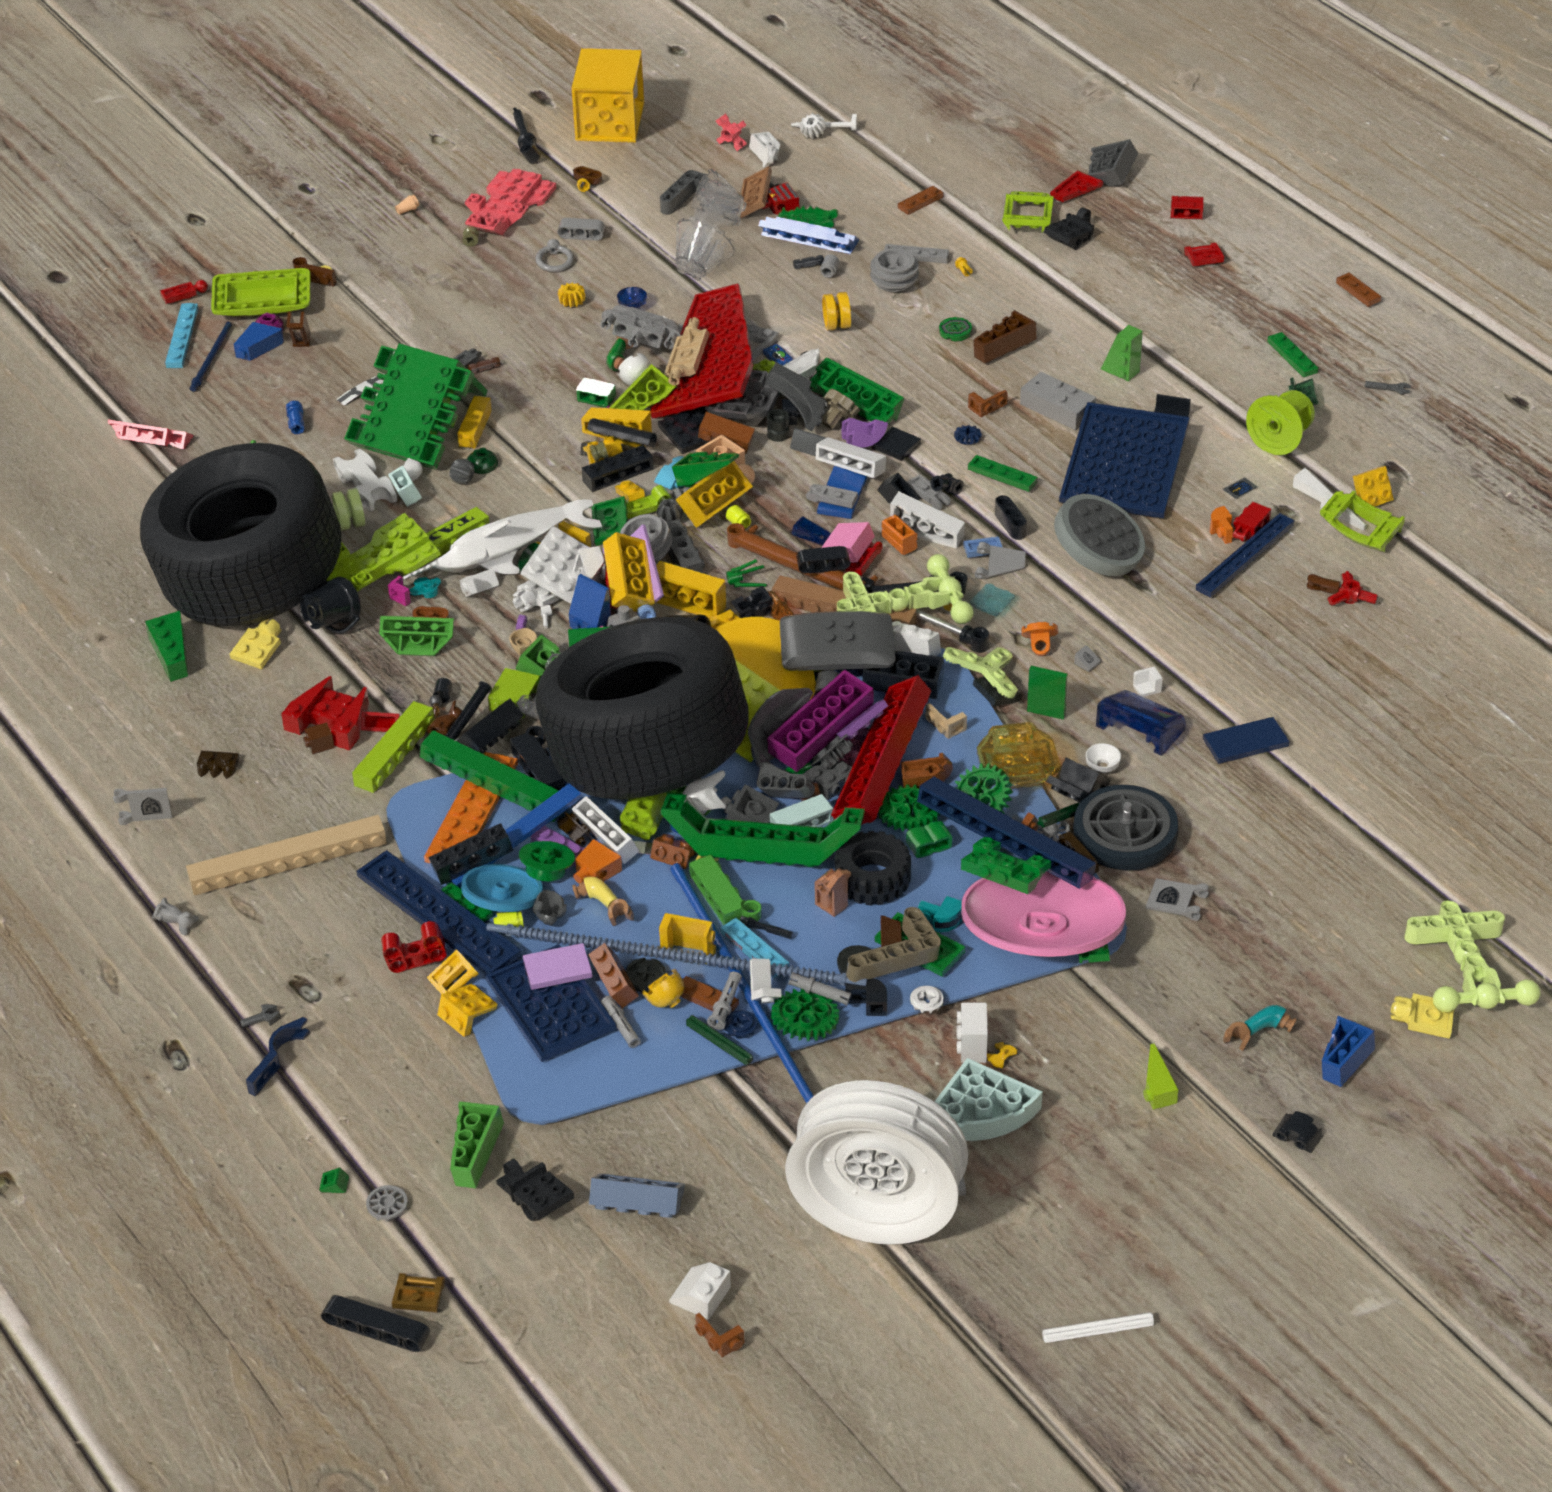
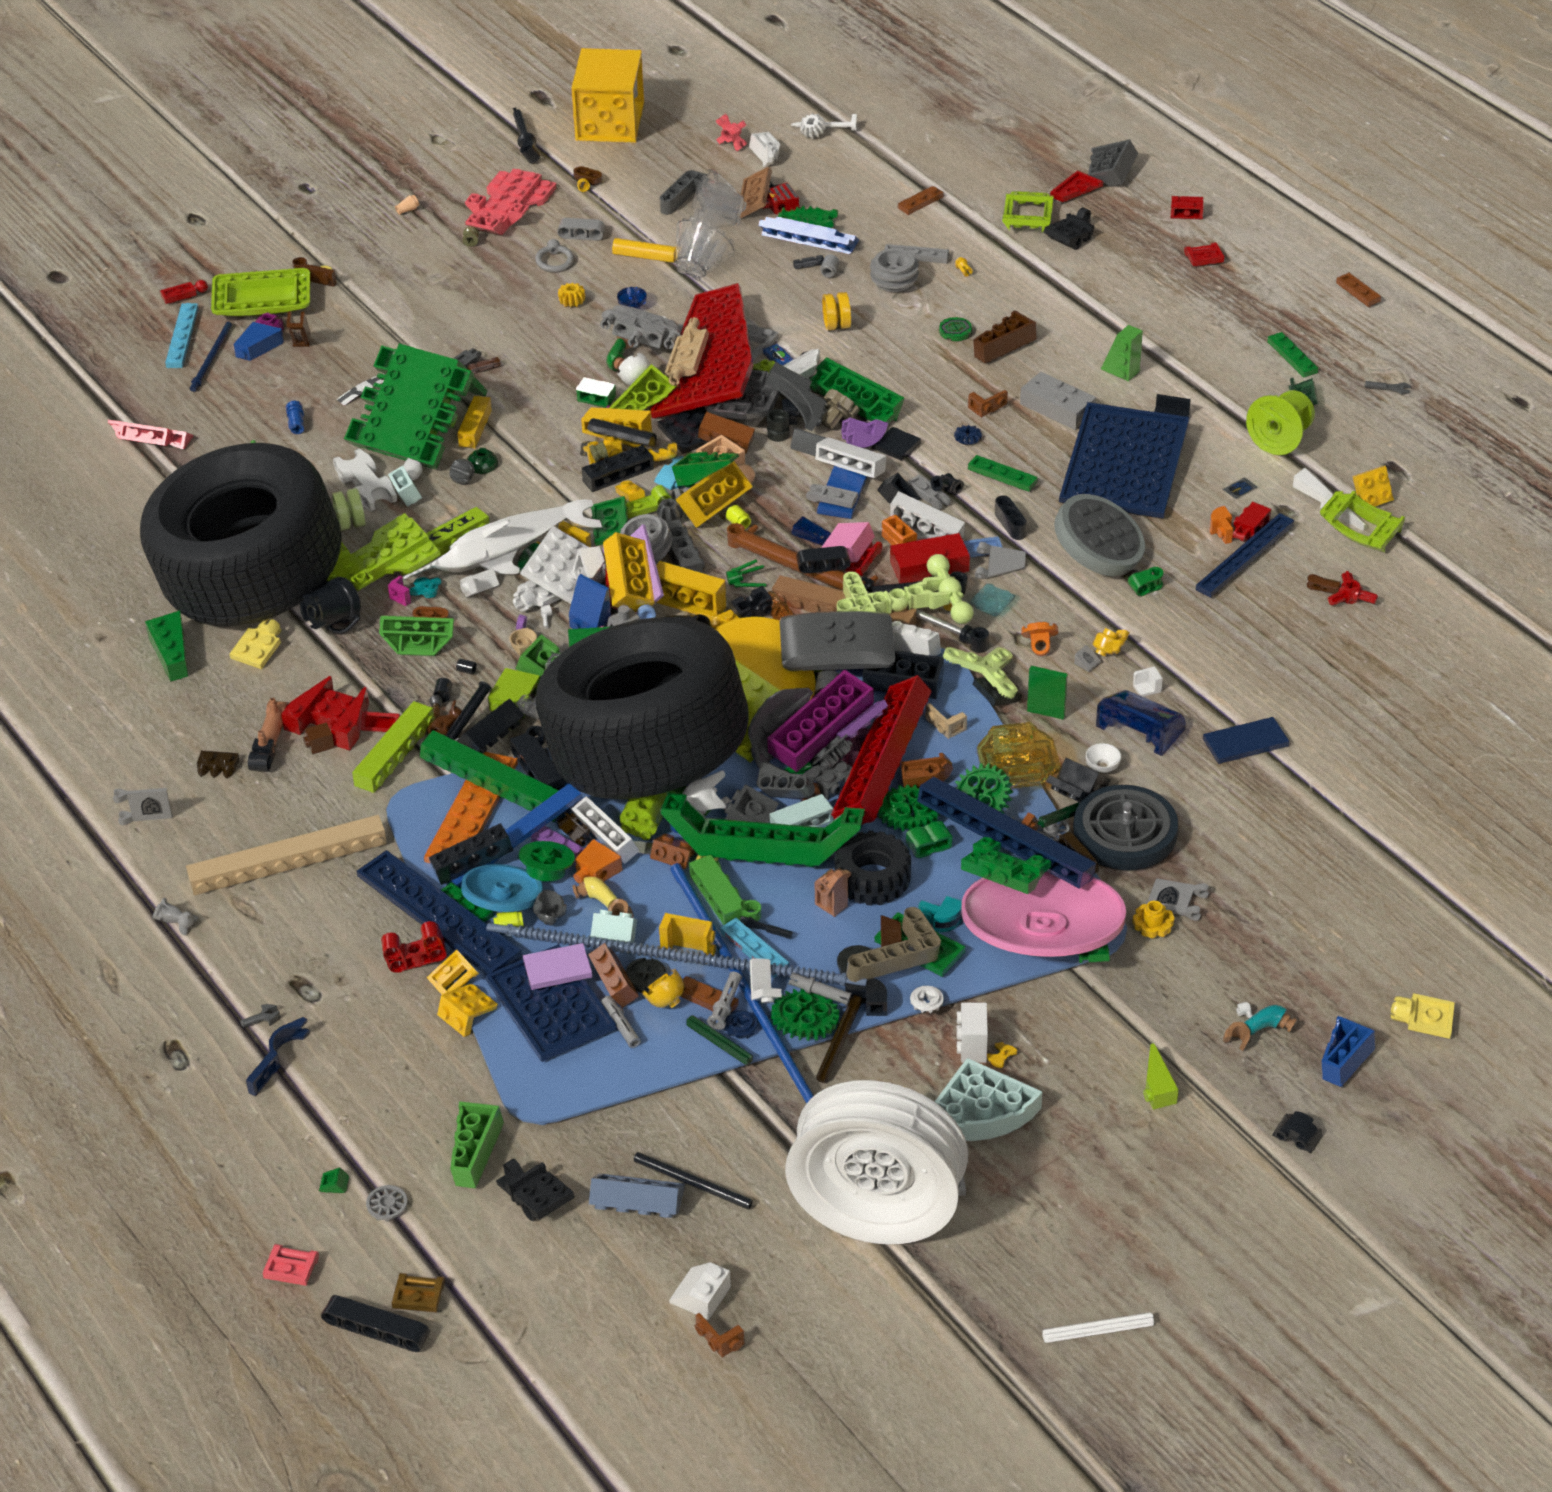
yellowish green piece [1404,900,1541,1013] -> none
none -> piece [248,698,289,772]
none -> coral plate [263,1244,319,1286]
none -> black hinge [456,658,477,675]
none -> light aqua brick [591,910,637,943]
none -> yellow brick [612,238,678,263]
none -> black piece [633,1152,753,1210]
none -> yellow animal [647,443,677,461]
none -> dark brown axle [816,995,862,1083]
none -> red brick [890,533,970,583]
none -> yellow head [1092,628,1130,656]
none -> green piece [1127,567,1164,597]
none -> yellow plant [1132,901,1174,938]
none -> white hand [1236,1002,1253,1018]

